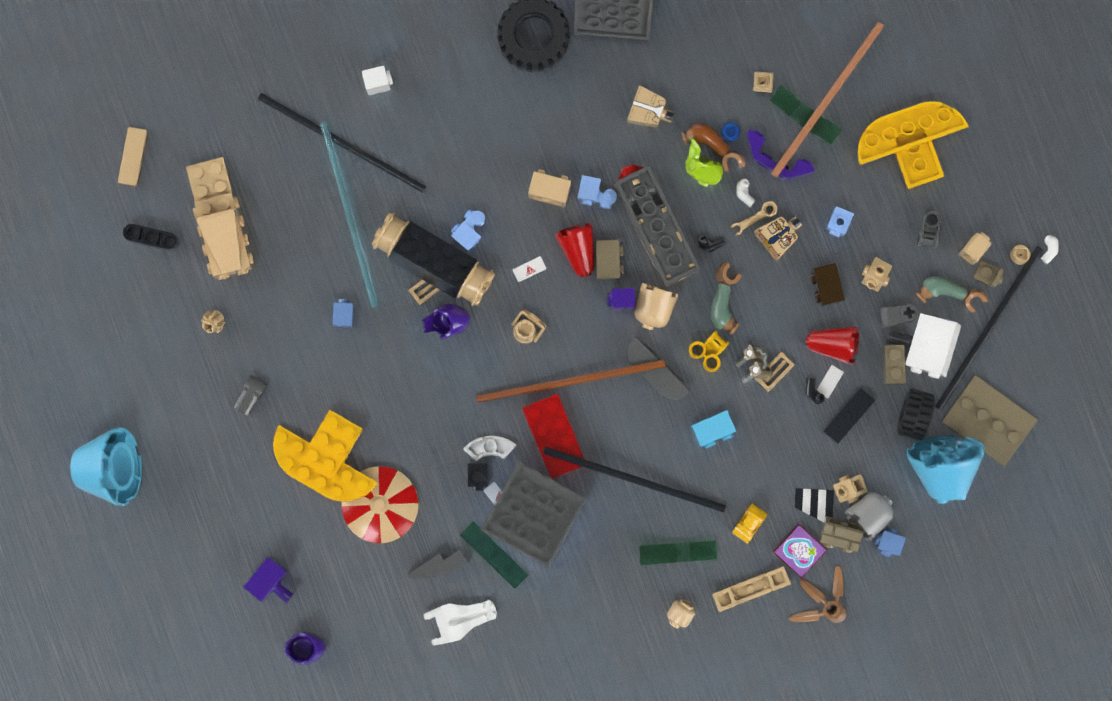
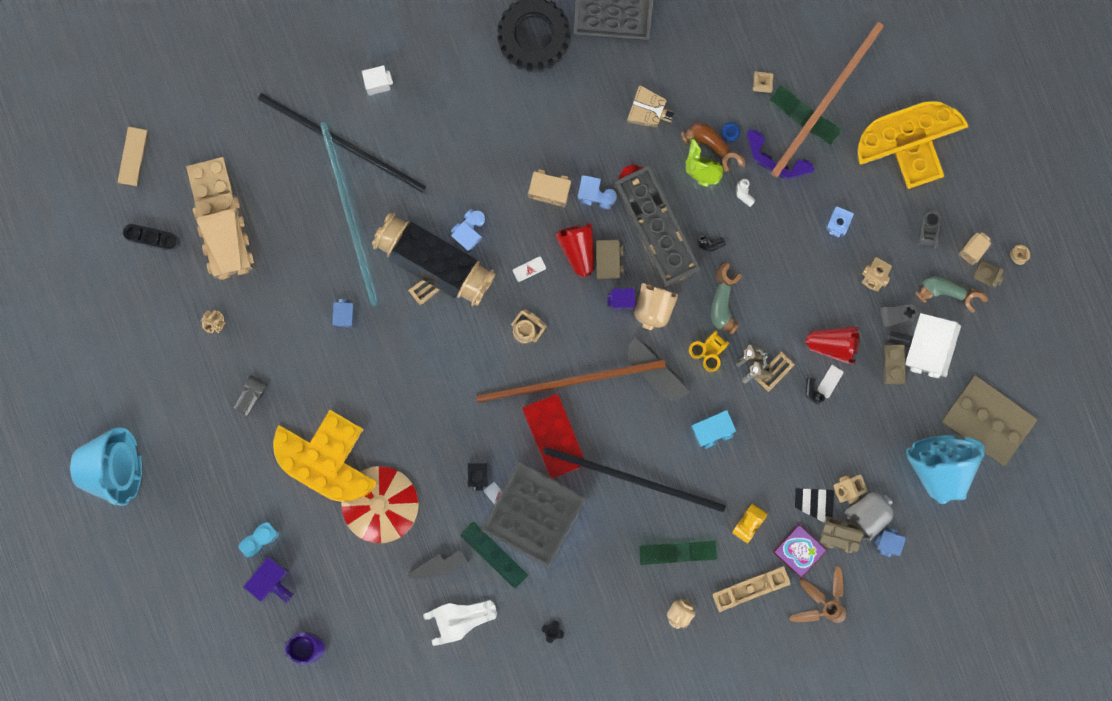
dark purple helmet [422,304,470,339] -> none
white tile [463,436,516,462] -> none
tan brick [731,201,777,236] -> none
torso [754,216,802,261] -> none
dark brown brick [810,263,845,307] -> none
black tile [823,388,875,444] -> none
black tyre [897,388,935,441] -> none
black piece [935,246,1043,411] -> none
white arm [1040,235,1059,265] -> none
none -> medium azure brick [238,522,279,558]
none -> black plate [542,621,564,643]

